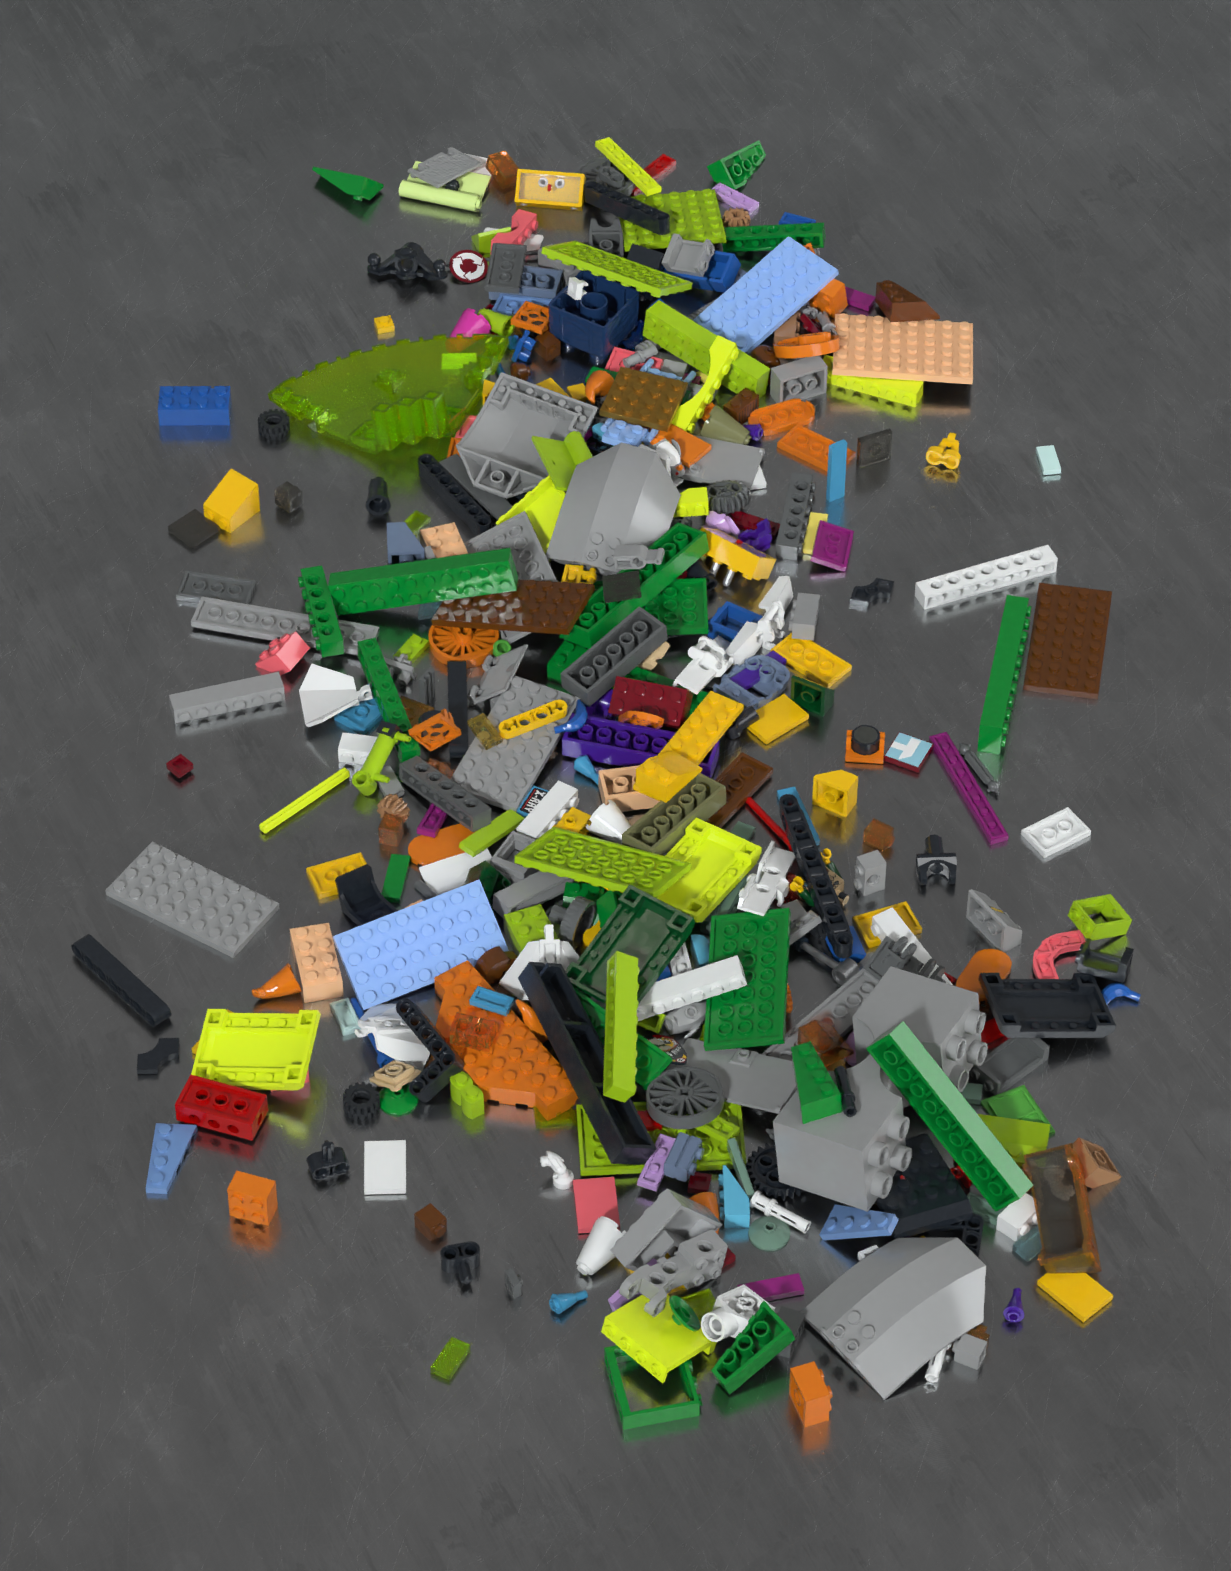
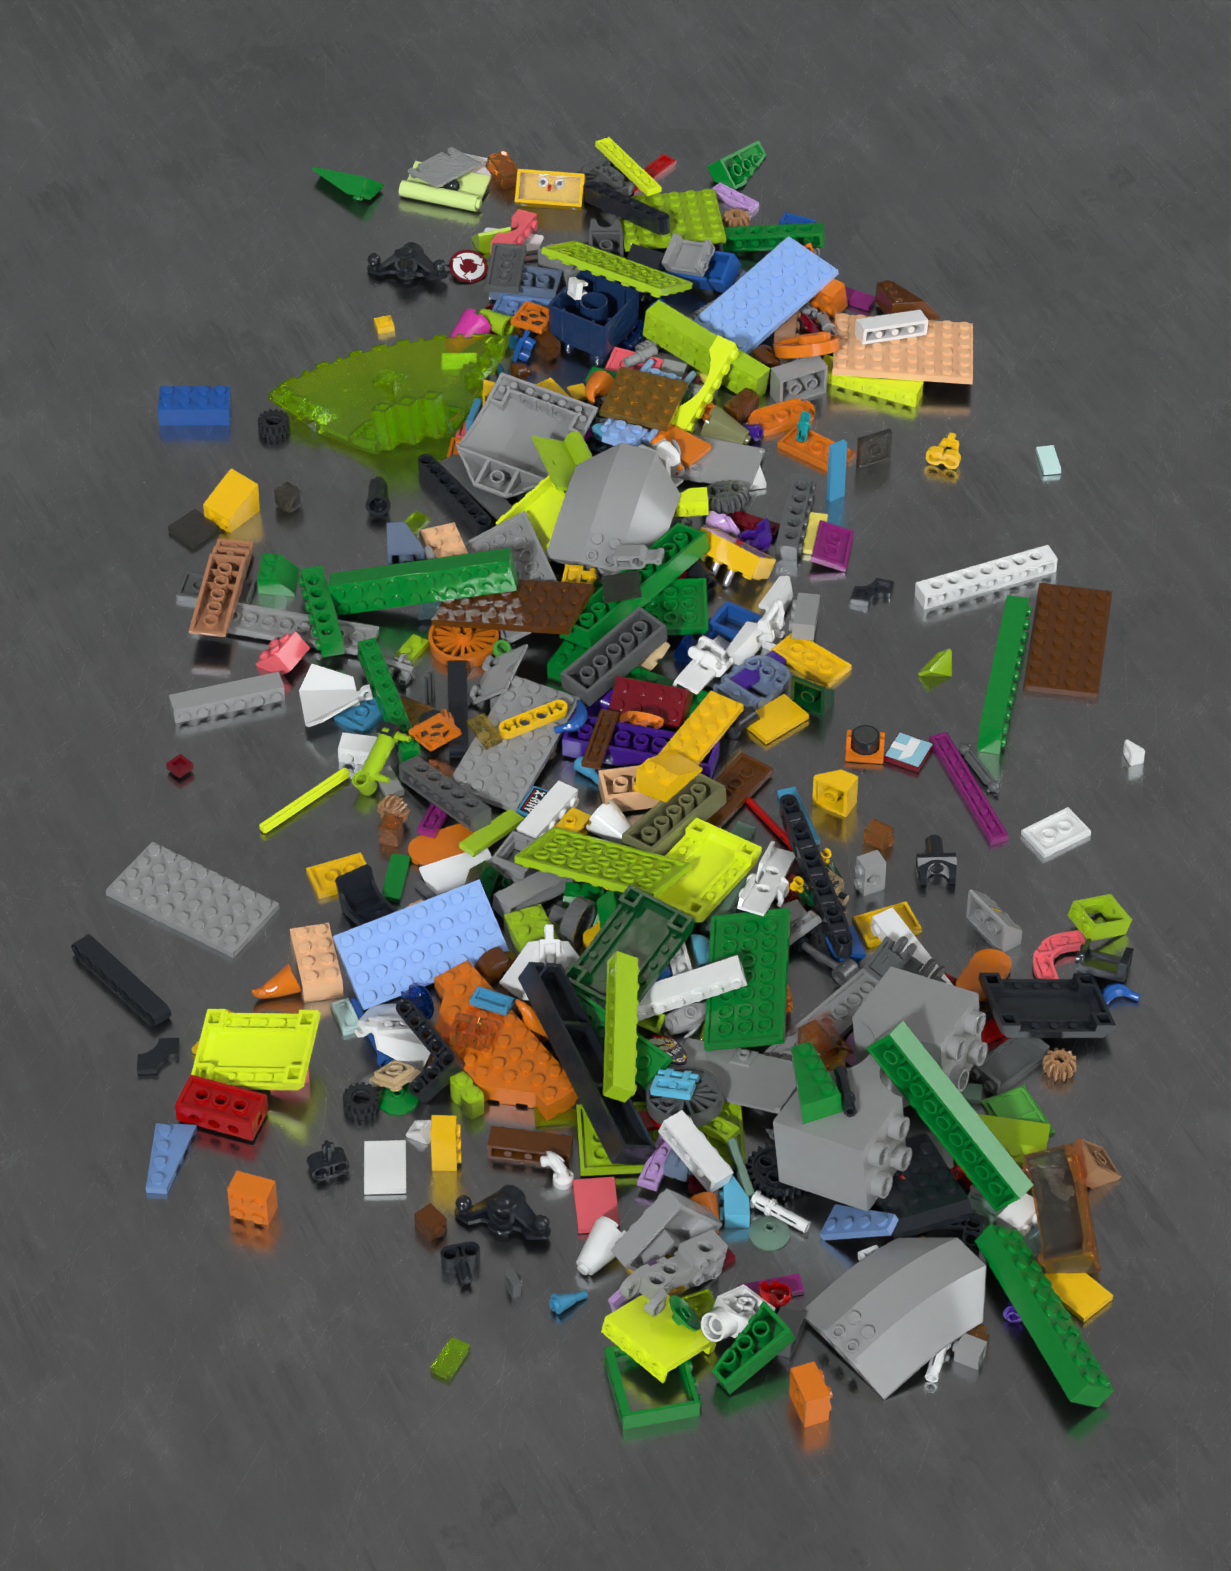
none -> nougat slope [189,538,254,637]
none -> green slope [257,553,300,596]
none -> clear blue hat [401,983,434,1019]
none -> white slope [406,1120,431,1144]
none -> yellow wedge [430,1115,462,1171]
none -> black piece [454,1185,551,1240]
none -> dark azure tile [466,398,482,433]
none -> reddish brown brick [487,1126,573,1168]
none -> reddish brown tile [582,709,619,770]
none -> medium azure plate [650,1068,700,1100]
none -> white brick [658,1110,734,1192]
none -> clear blue hinge [674,627,713,668]
none -> red hair [758,1280,792,1308]
none -> teal axle [796,411,811,442]
none -> white brick [855,310,928,345]
none -> lime slope [918,648,952,677]
none -> green brick [975,1224,1115,1408]
none -> medium nougat gear [1042,1047,1077,1082]
none -> white slope [1123,740,1145,766]

